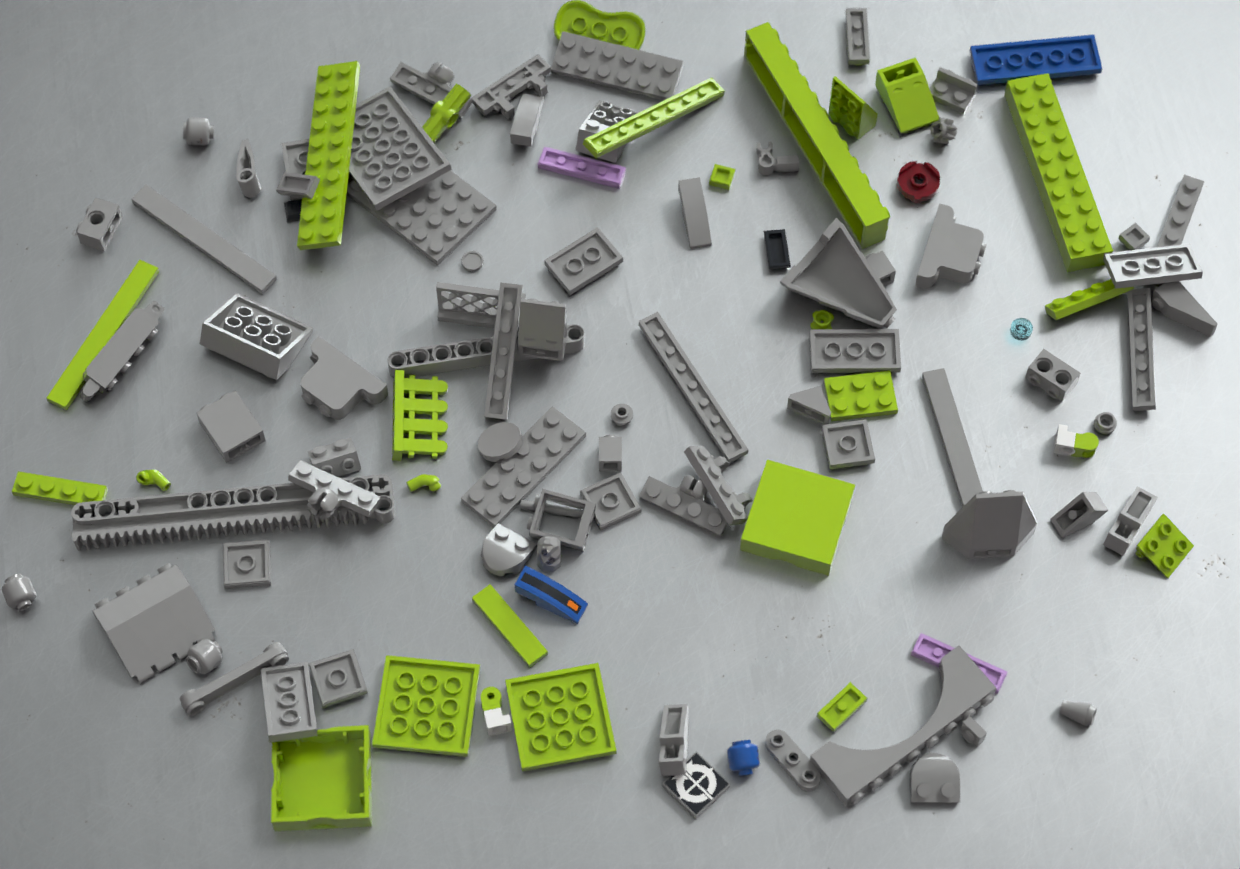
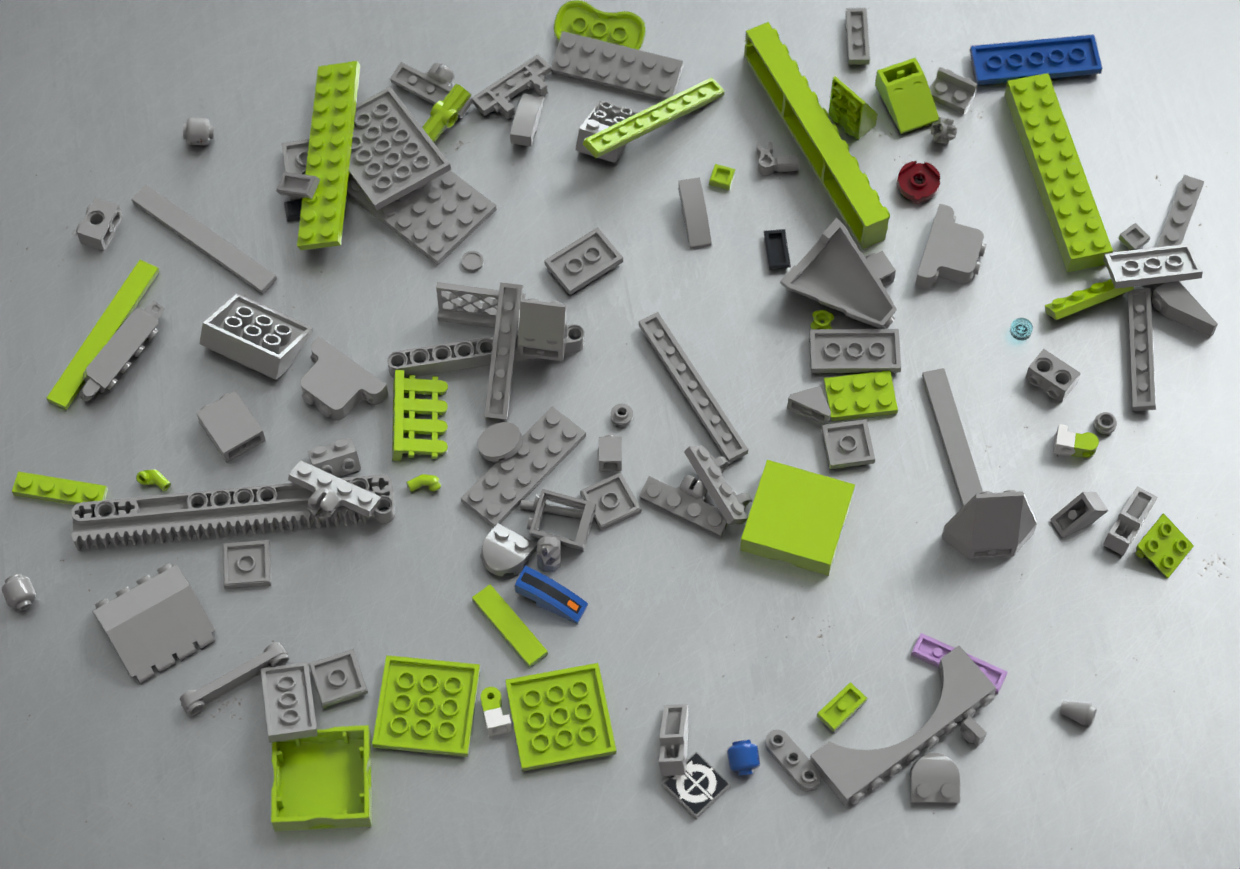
light grey head [186,639,222,674] -> none
light grey piece [236,139,262,197] -> none
lavender tile [538,147,626,189] -> none

